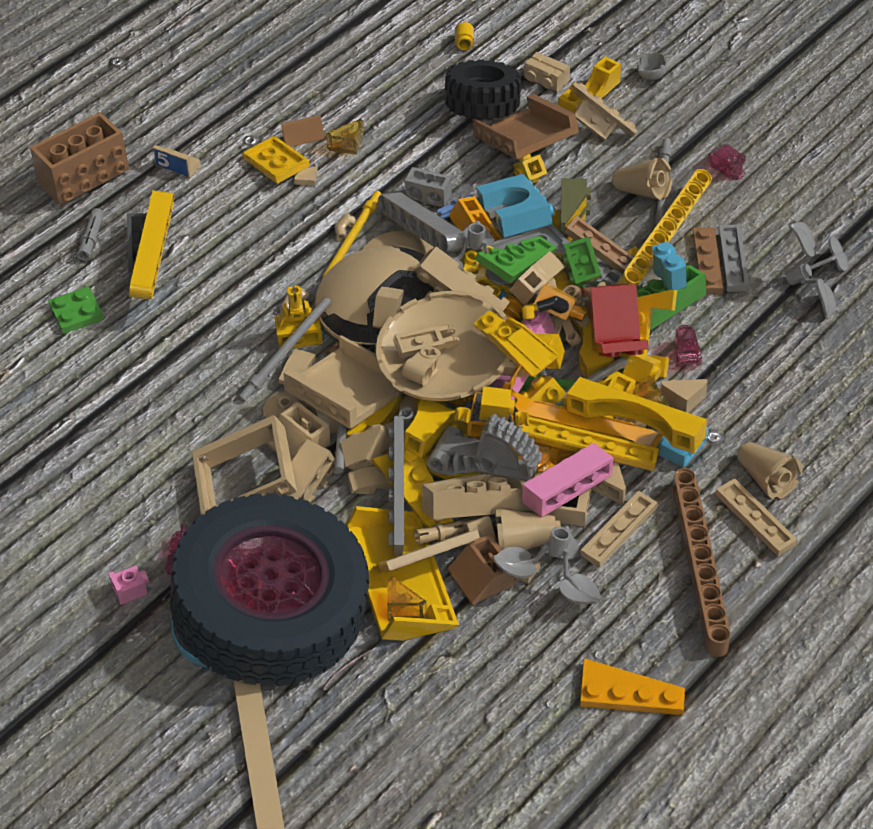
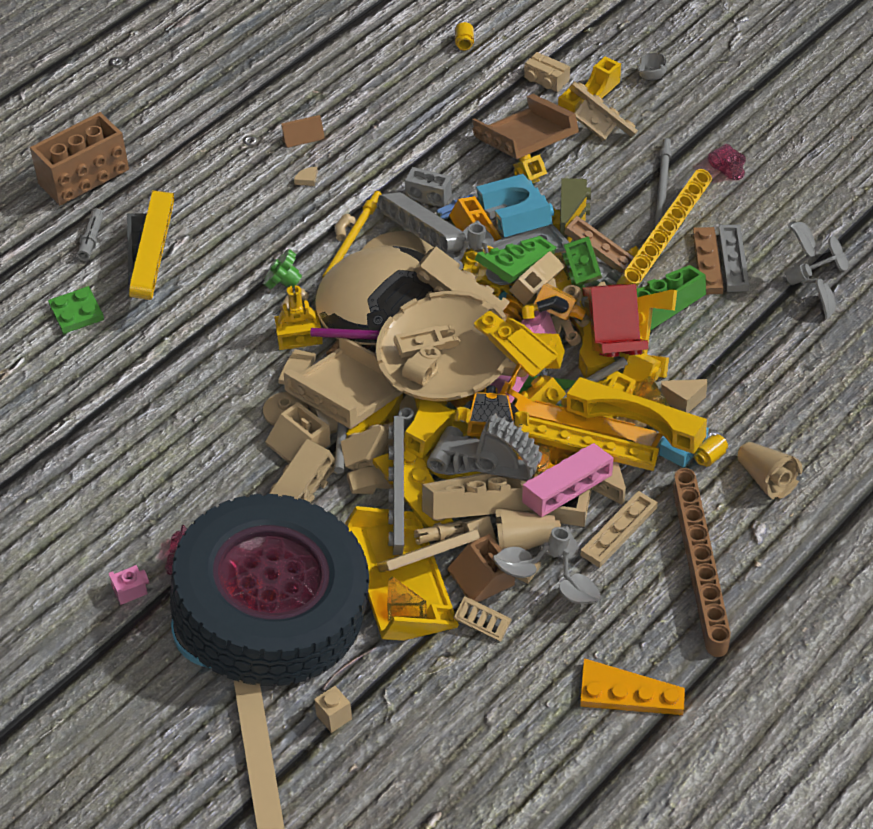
panel [153,145,201,178] -> none
tan window [192,415,297,515] -> none
light grey bar [239,296,332,401] -> none
yellow tile [242,136,310,184] -> none
clear yellow slope [326,119,364,155] -> none
tan slope [373,287,404,329] -> none
black tyre [444,60,521,120] -> none
yellow brick [479,386,515,421] -> none
tan cone [612,158,672,200] -> none
medium azure brick [652,242,687,290] -> none
clear pink piece [674,325,702,368] -> none
tan plate [716,478,797,557] -> none
none -> bright green plant [263,249,302,289]
none -> magenta bar [310,328,380,340]
none -> tan brick [314,686,352,733]
none -> tan slope [454,596,512,642]
none -> yellow brick [694,434,728,467]

